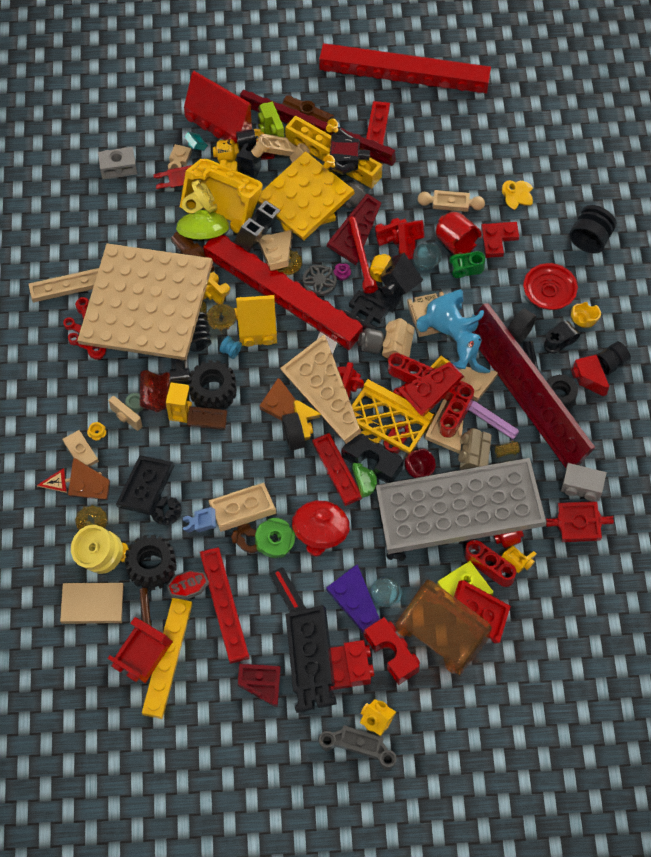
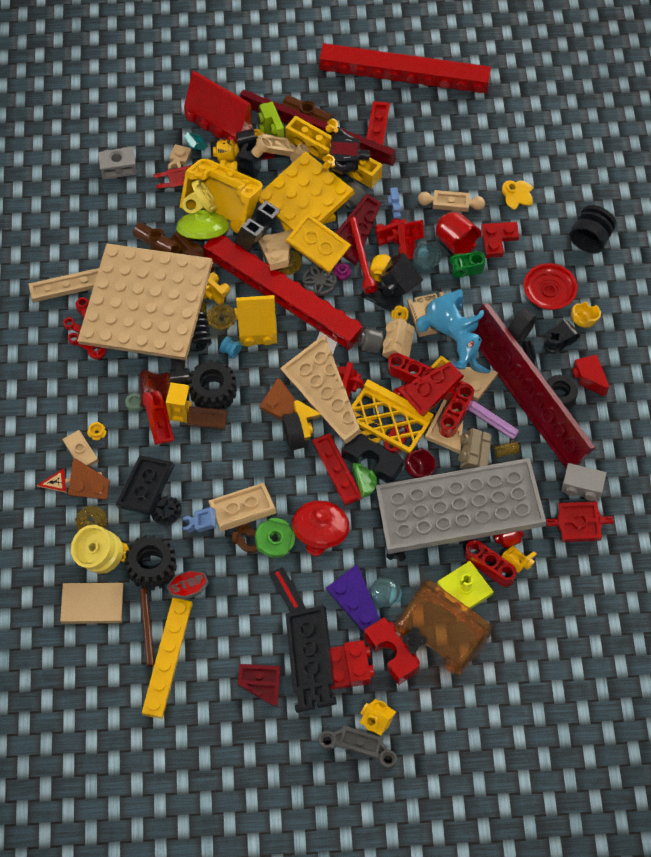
red panel [107,617,173,683] -> none
tan plate [108,396,142,431] -> none
red tile [200,547,250,664] -> none
black plate [344,290,390,330] -> none
red wing [453,580,511,644] -> none
black wheel [597,341,631,375] -> none
none -> reddish brown piece [133,223,181,254]
none -> red hinge [142,391,174,445]
none -> yellow tile [285,213,351,274]
none -> medium blue plate [387,187,401,219]
none -> yellow plate [391,305,408,321]
none -> black plate [402,627,427,652]

